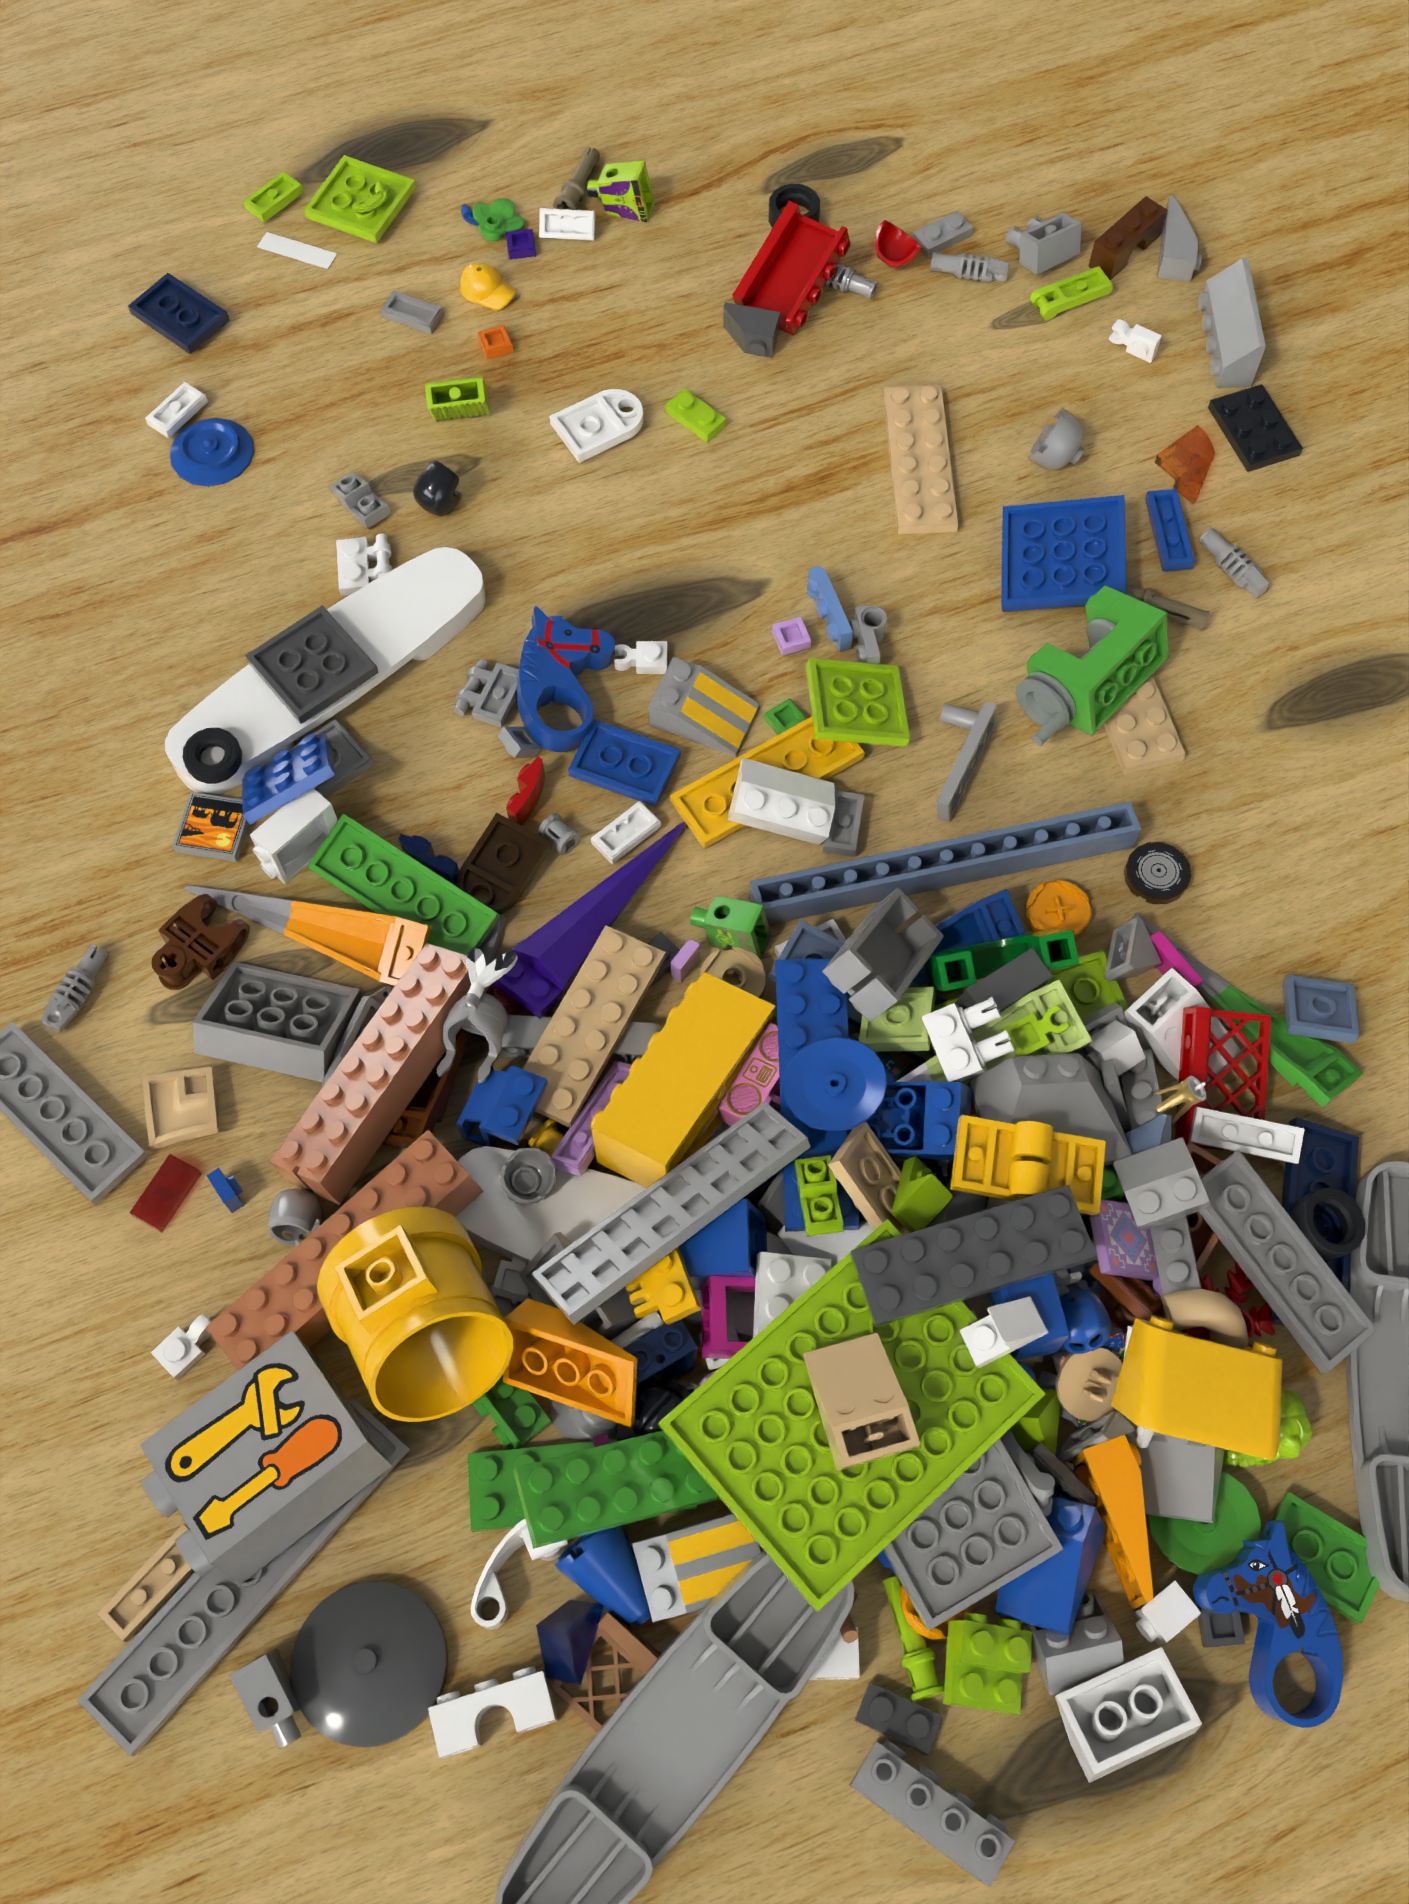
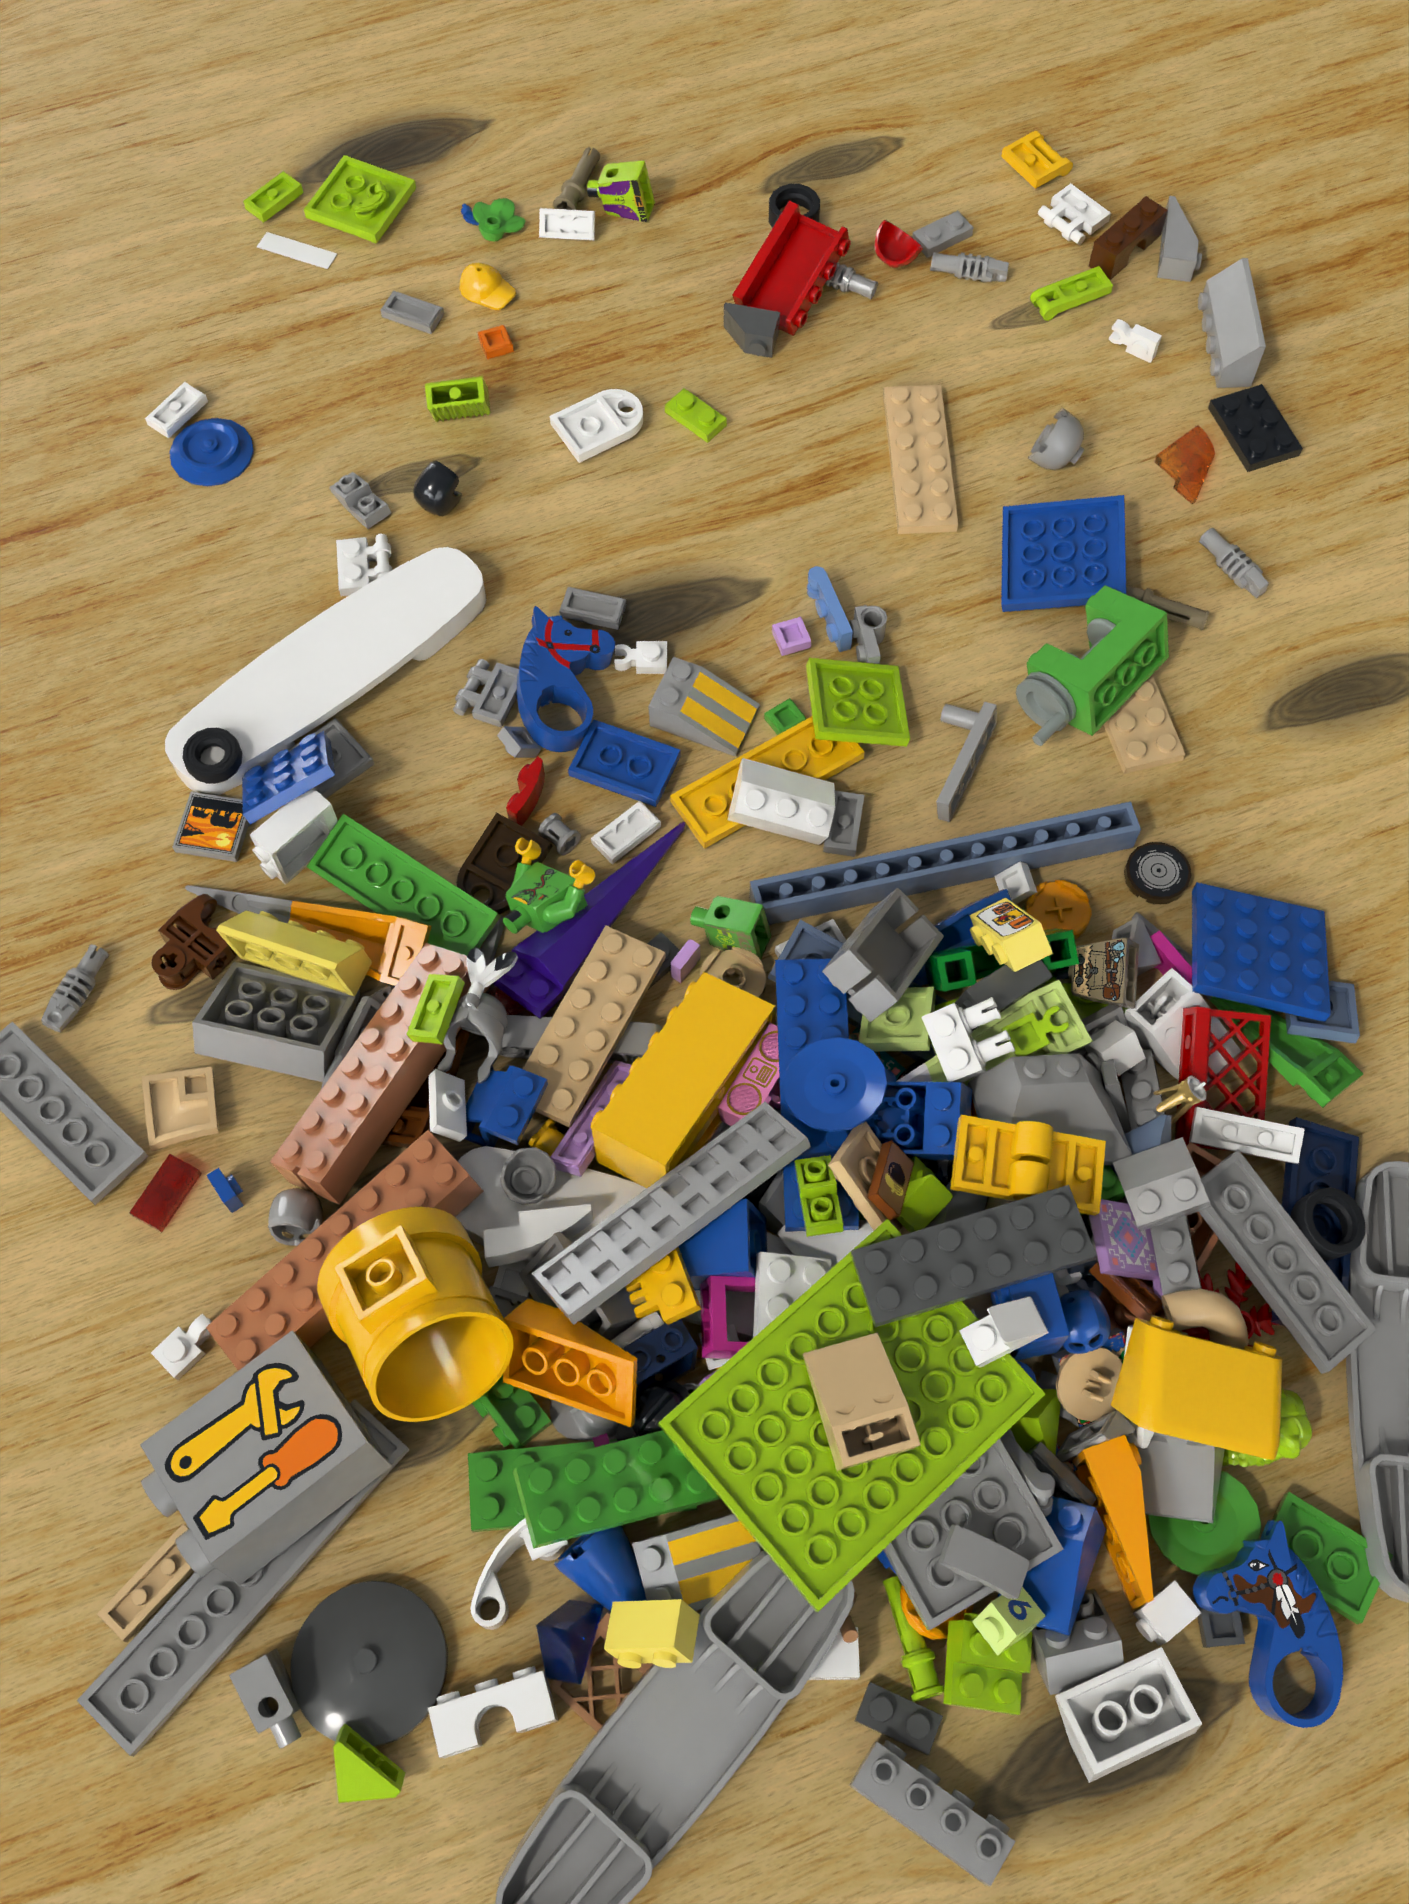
dark blue plate [128,273,230,354] -> none
dark grey plate [245,605,379,724] -> none
clear blue slope [399,834,459,887] -> none
dark purple tile [505,229,536,260] -> none
light grey brick [1006,213,1082,275] -> none
blue plate [1145,489,1195,572] -> none
none -> light yellow slope [216,910,372,997]
none -> lime slope [333,1723,406,1803]
none -> lime plate [406,974,465,1044]
none -> white plate [429,1069,467,1142]
none -> white slope [483,1204,594,1267]
none -> bright green torso [503,837,595,934]
none -> light grey tile [559,587,626,630]
none -> light yellow brick [604,1599,700,1669]
none -> tile [867,1140,914,1220]
none -> light grey slope [938,1525,1030,1599]
none -> light yellow brick [969,898,1053,972]
none -> yellowish green brick [972,1586,1046,1655]
none -> white plate [994,861,1037,905]
none -> yellow plate [1001,130,1073,189]
none -> white plate [1038,183,1111,245]
none -> torso [1055,938,1139,1009]
none -> blue plate [1192,882,1331,1022]

